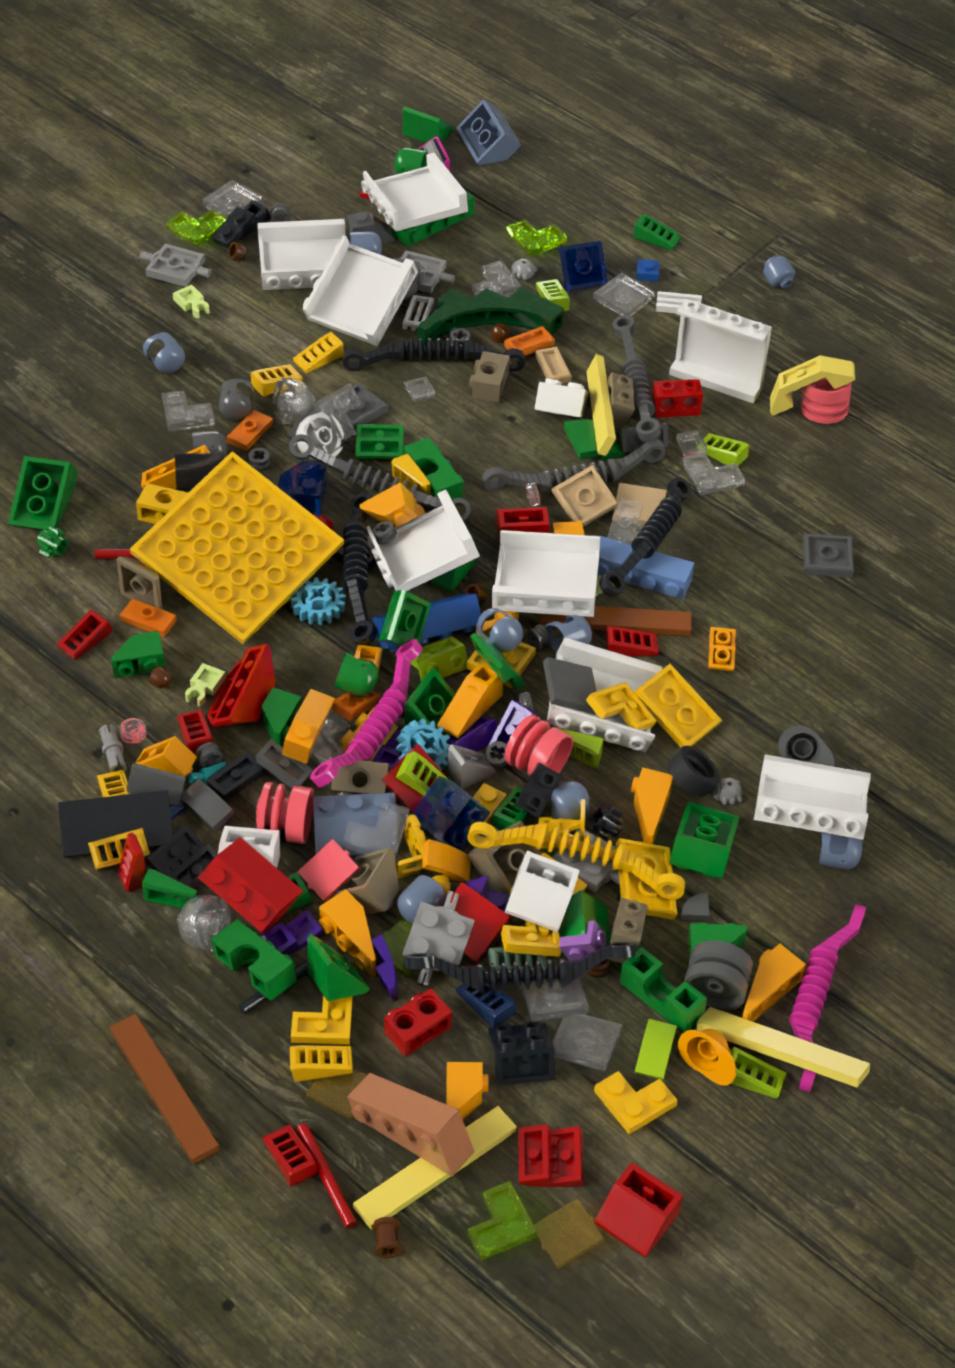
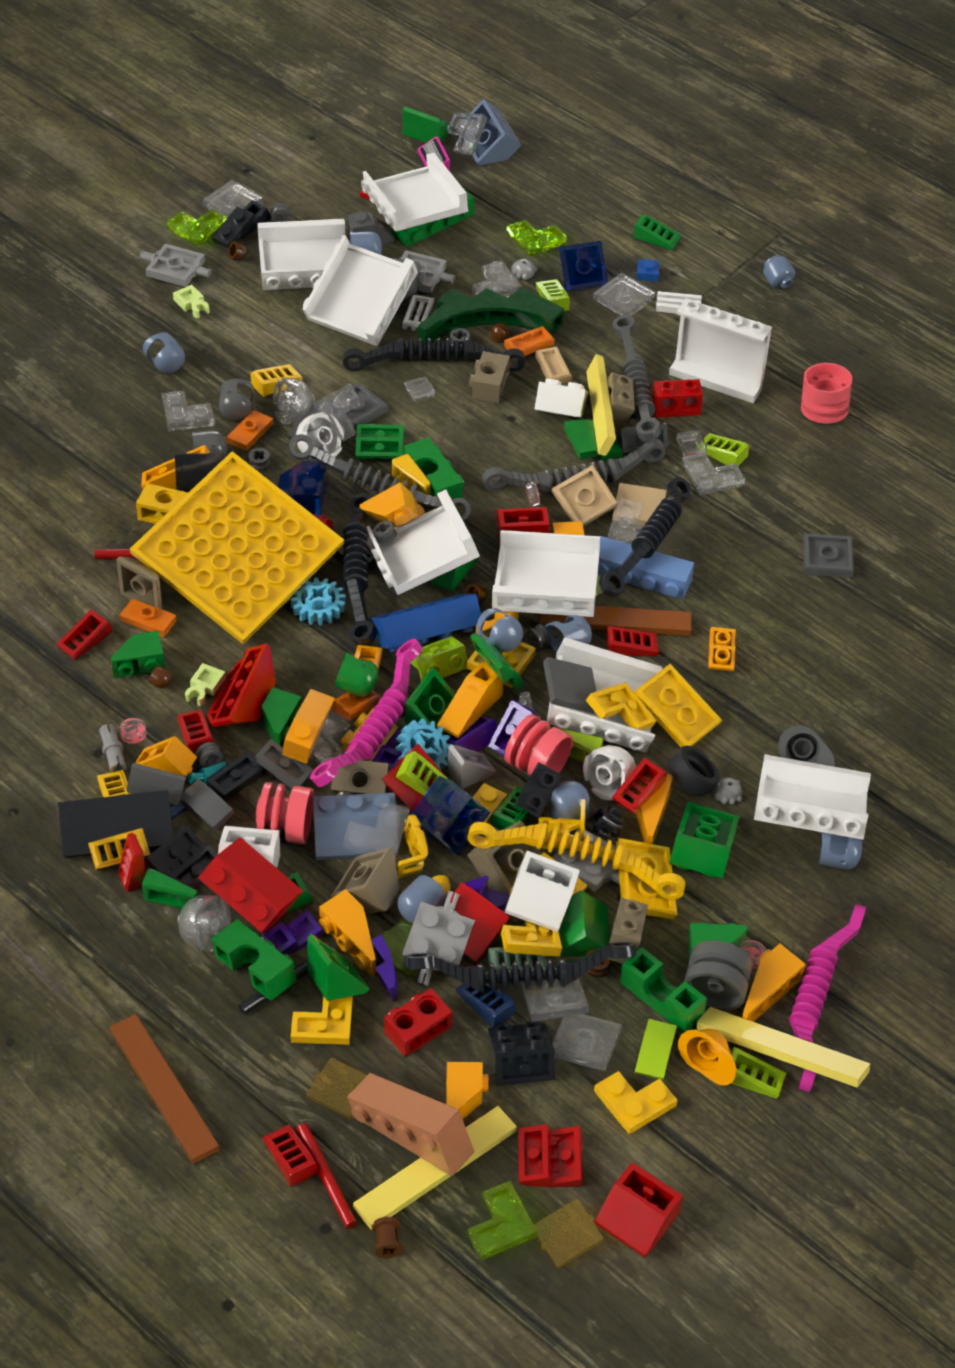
green slope [8,456,78,530] -> none
green gear [37,526,68,558] -> none
yellow slope [290,1045,353,1082] -> none
yellow slope [293,332,344,373] -> none
coral piece [298,839,360,902] -> none
green slope [379,590,431,647] -> none
green helmet [394,147,428,174] -> none
light orange slope [422,839,471,883] -> none
dark grey bush [486,741,507,767] -> none
medium lavender bracket [559,920,606,960] -> none
dark grey tile [681,893,709,921] -> none
light yellow slope [770,355,855,416] -> none
none -> clear plate [447,113,488,155]
none -> white cylinder [583,745,637,801]
none -> red slope [612,758,667,814]
none -> clear tile [739,940,766,969]

